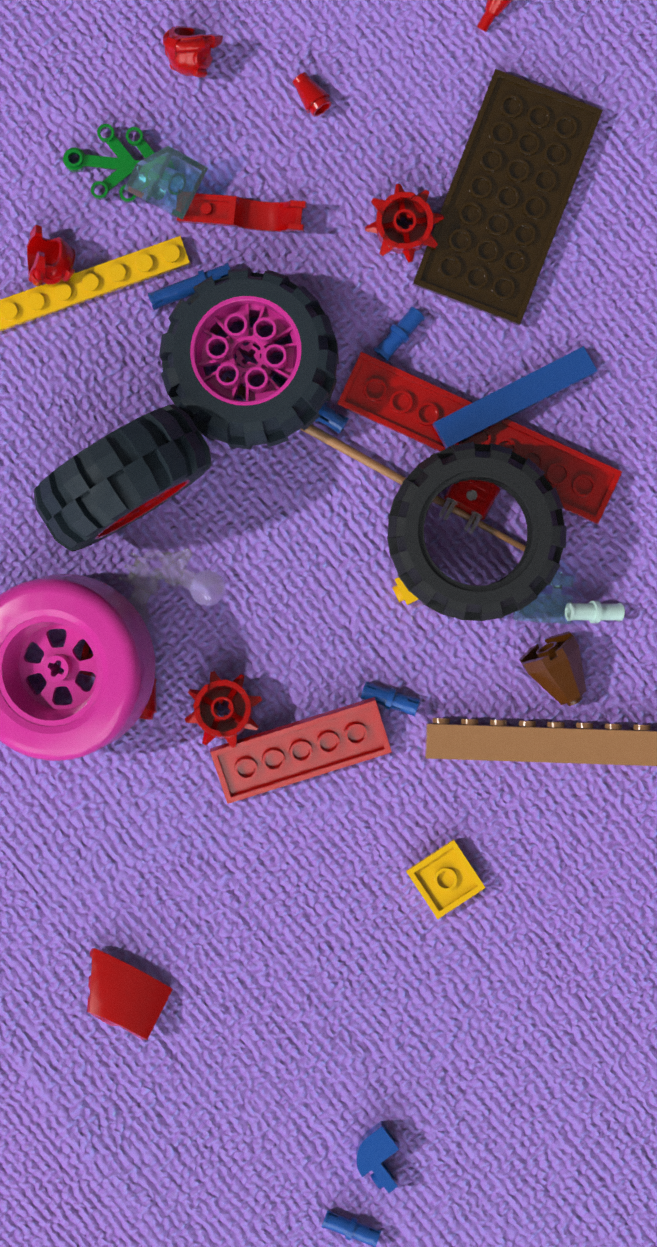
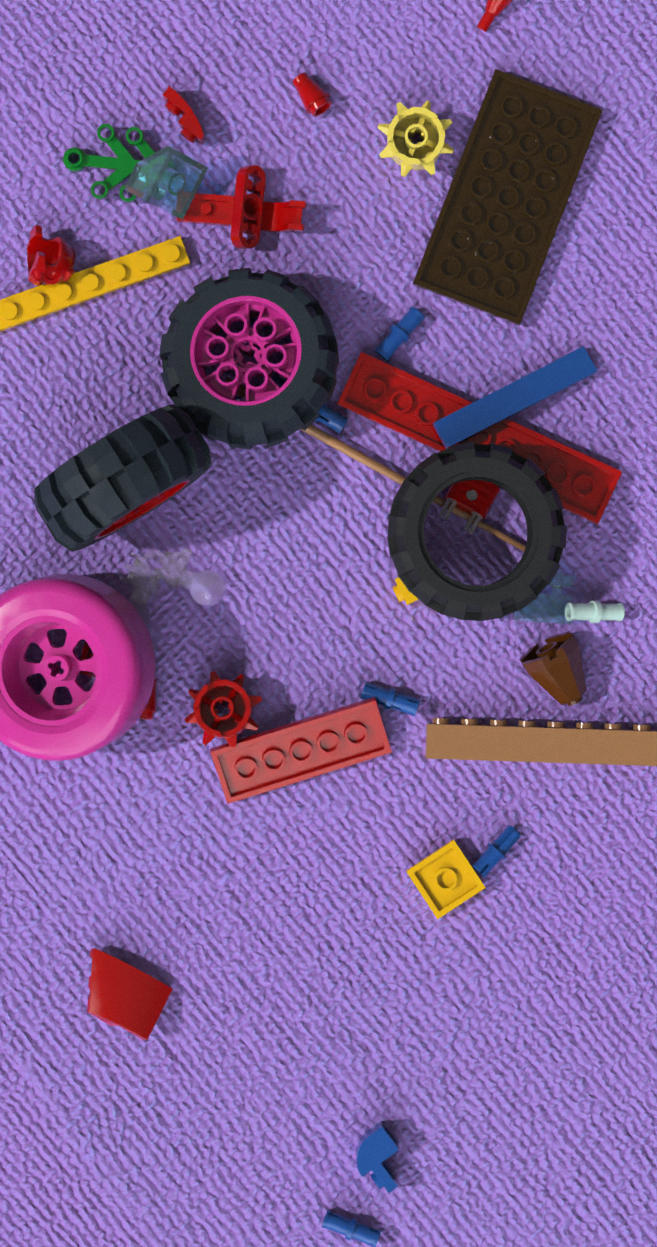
blue pin [148,262,231,310] -> none
red helmet [163,26,223,78] -> none
red brick [365,184,444,262] -> none
none -> red slope [163,86,205,145]
none -> red beam [230,165,266,249]
none -> light yellow brick [378,100,454,177]
none -> blue axle [472,825,521,878]

